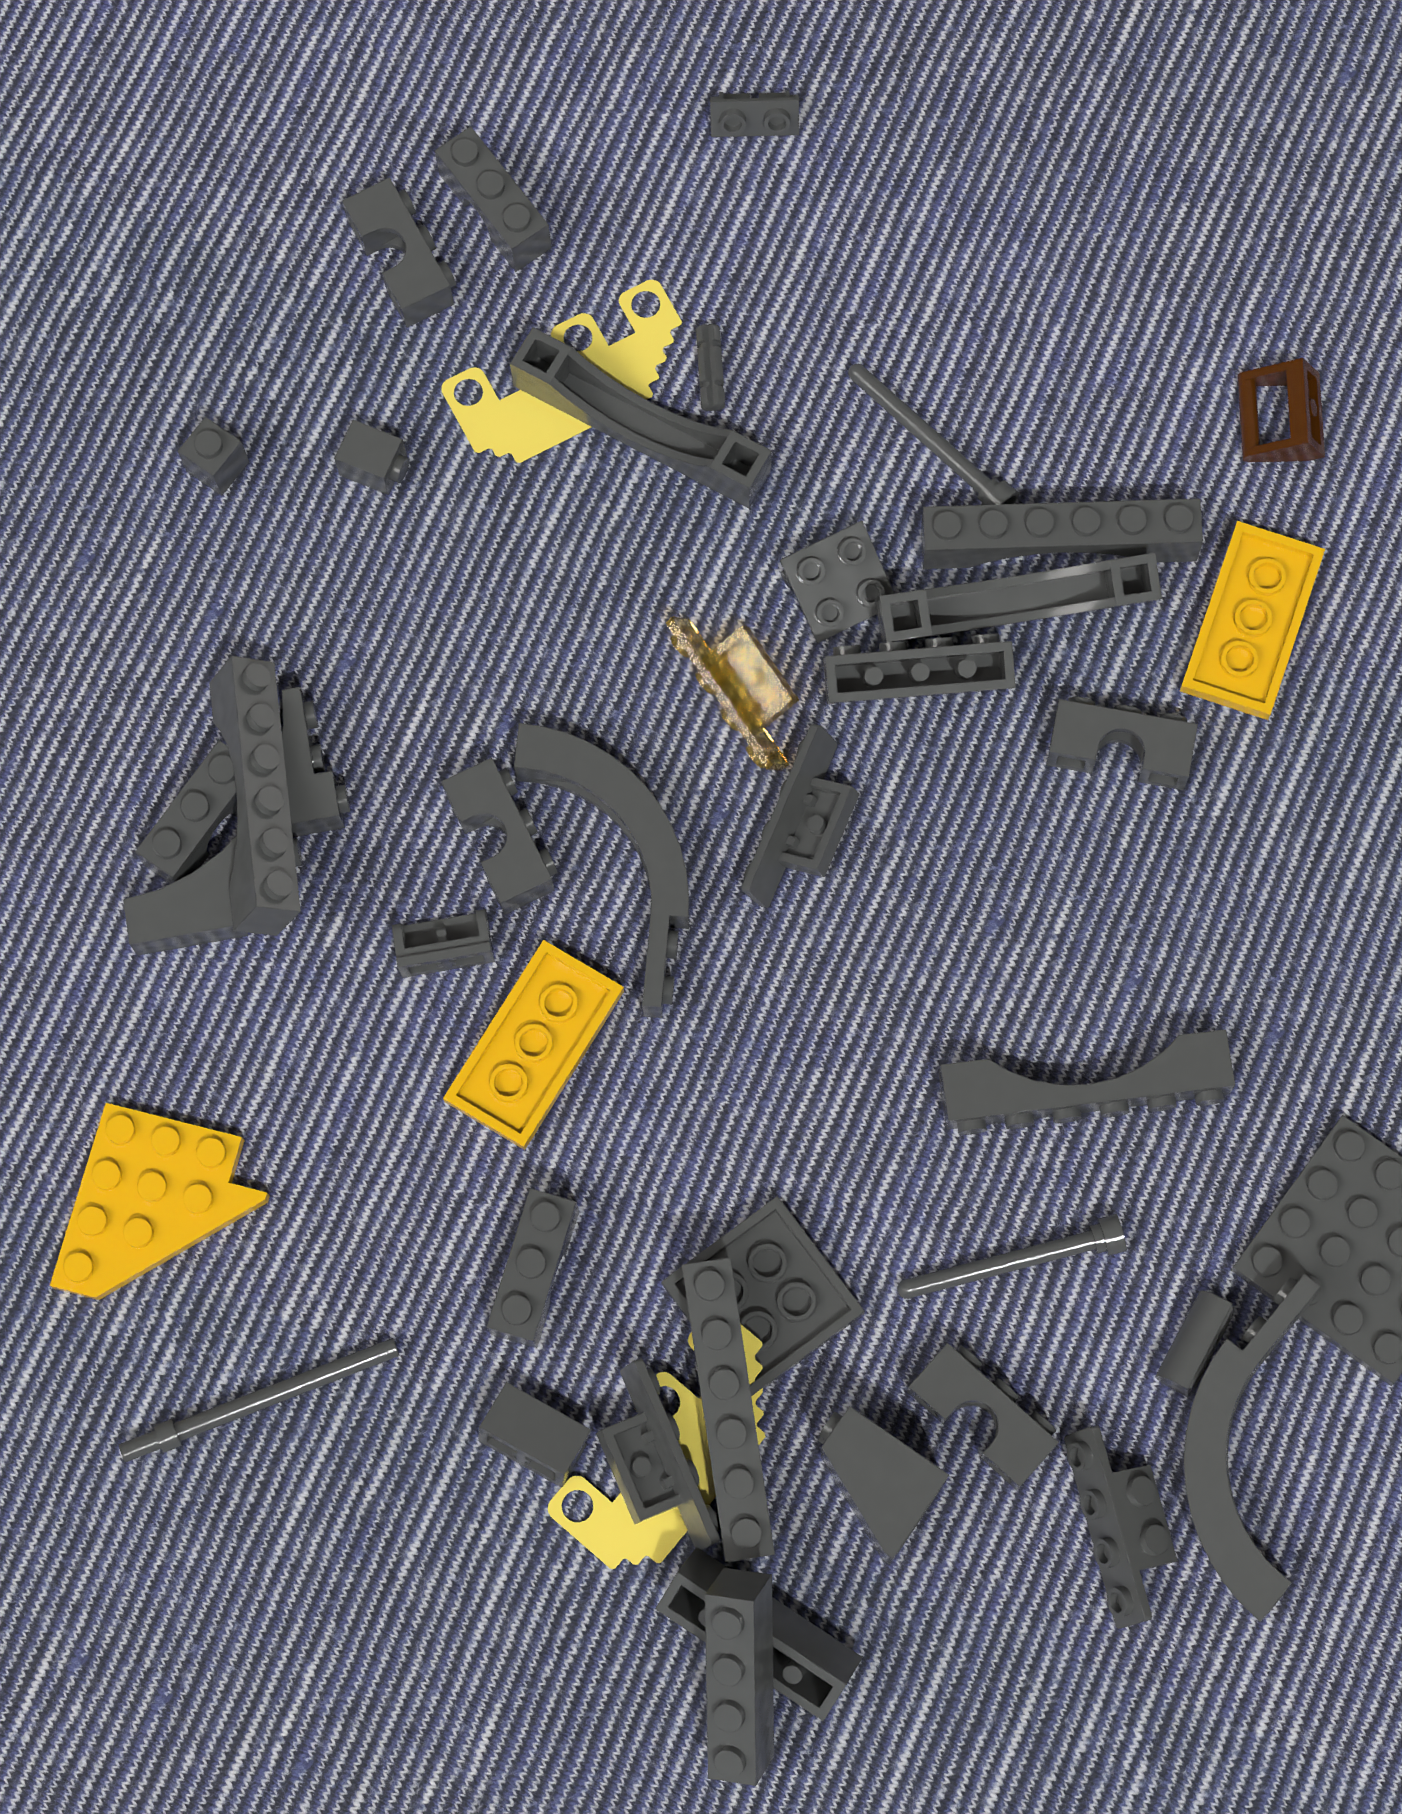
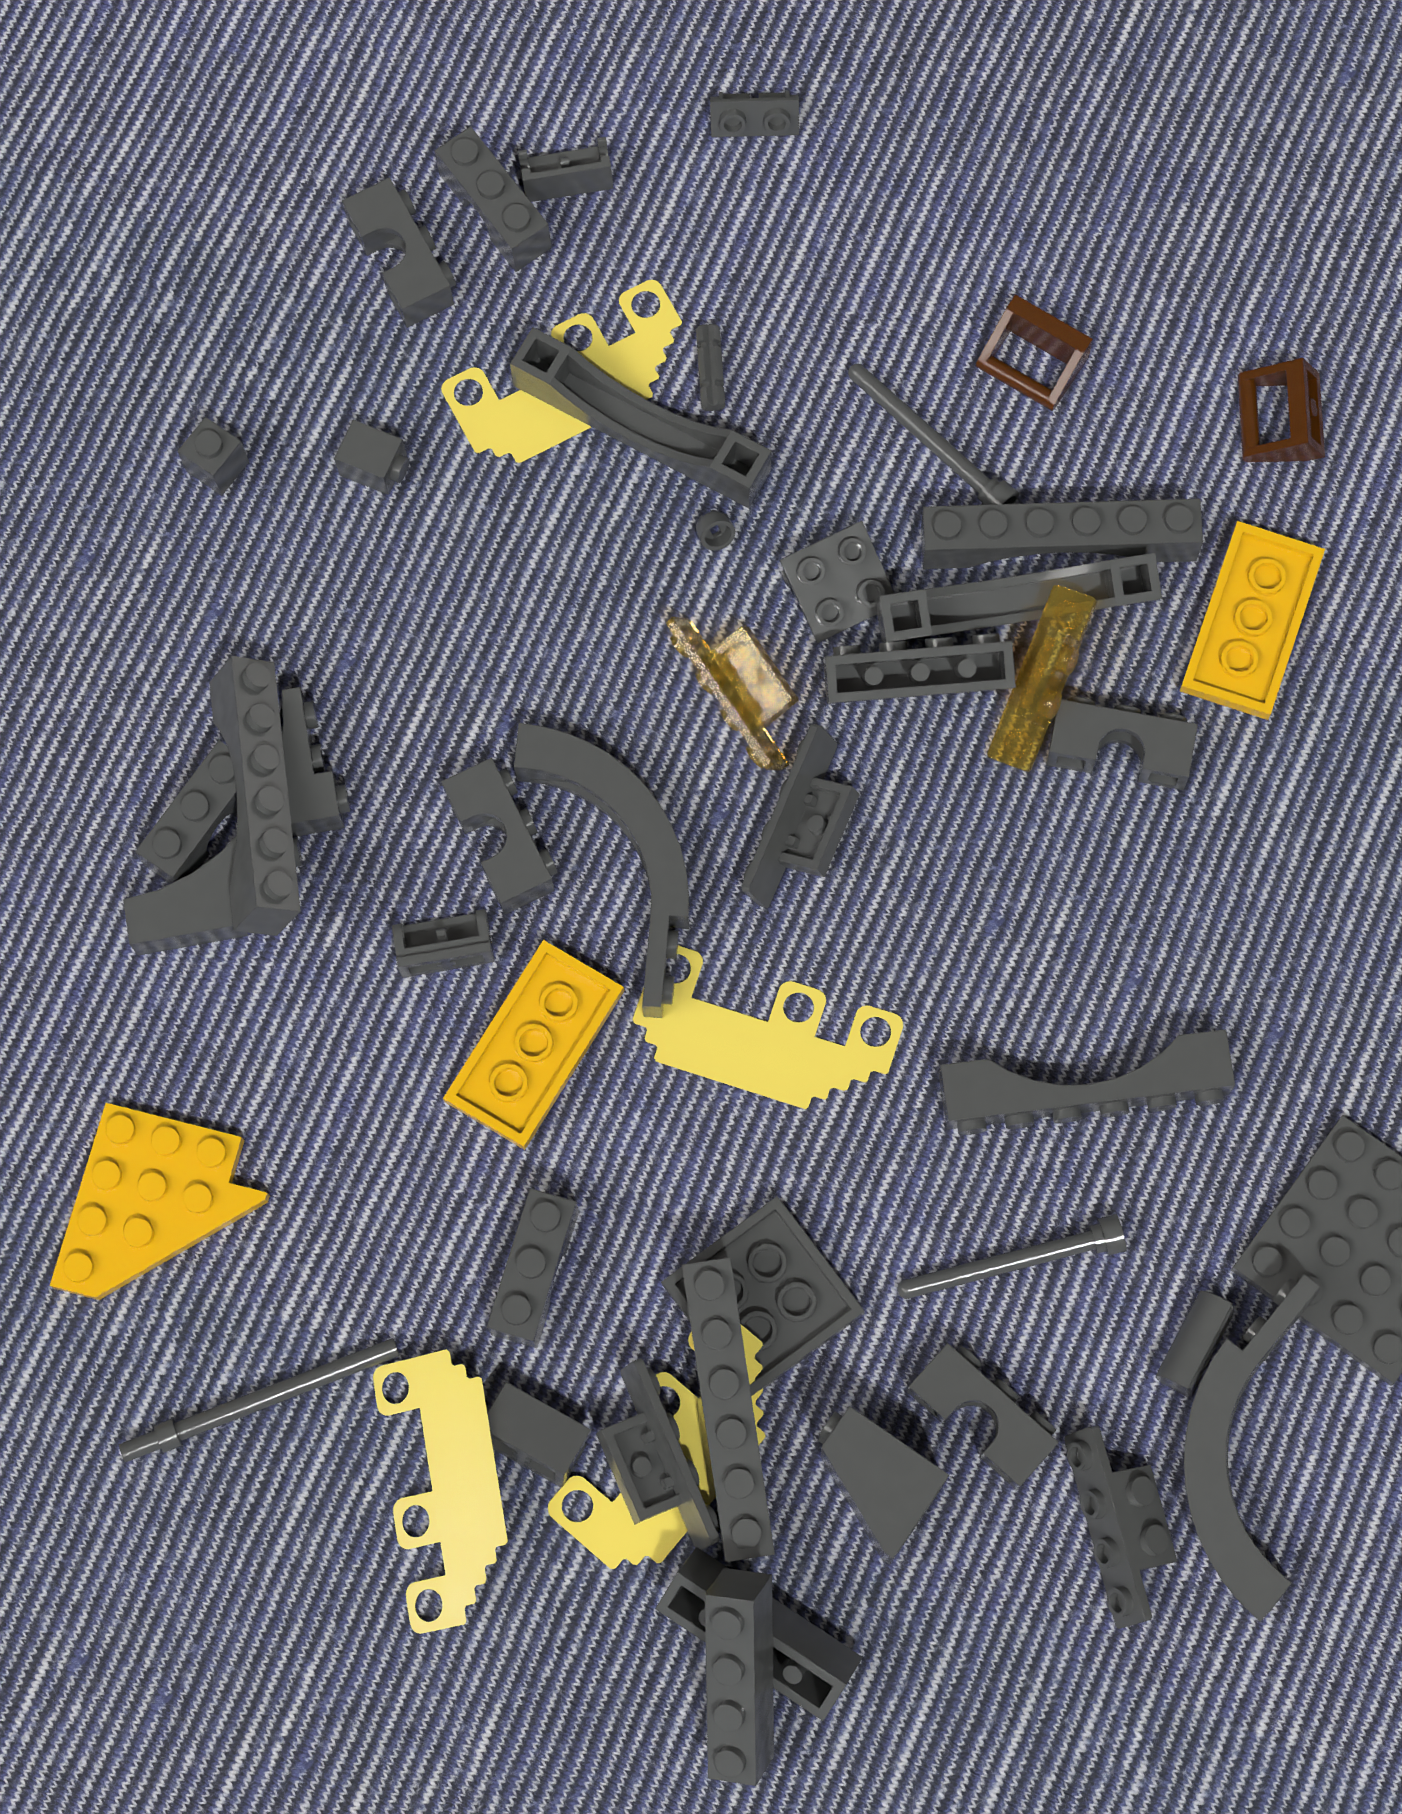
none -> light yellow piece [373,1349,508,1634]
none -> dark grey hinge [518,137,613,202]
none -> light yellow piece [632,945,903,1109]
none -> dark grey hinge [696,510,736,551]
none -> reddish brown tile [975,294,1093,411]
none -> clear yellow bracket [987,585,1097,772]

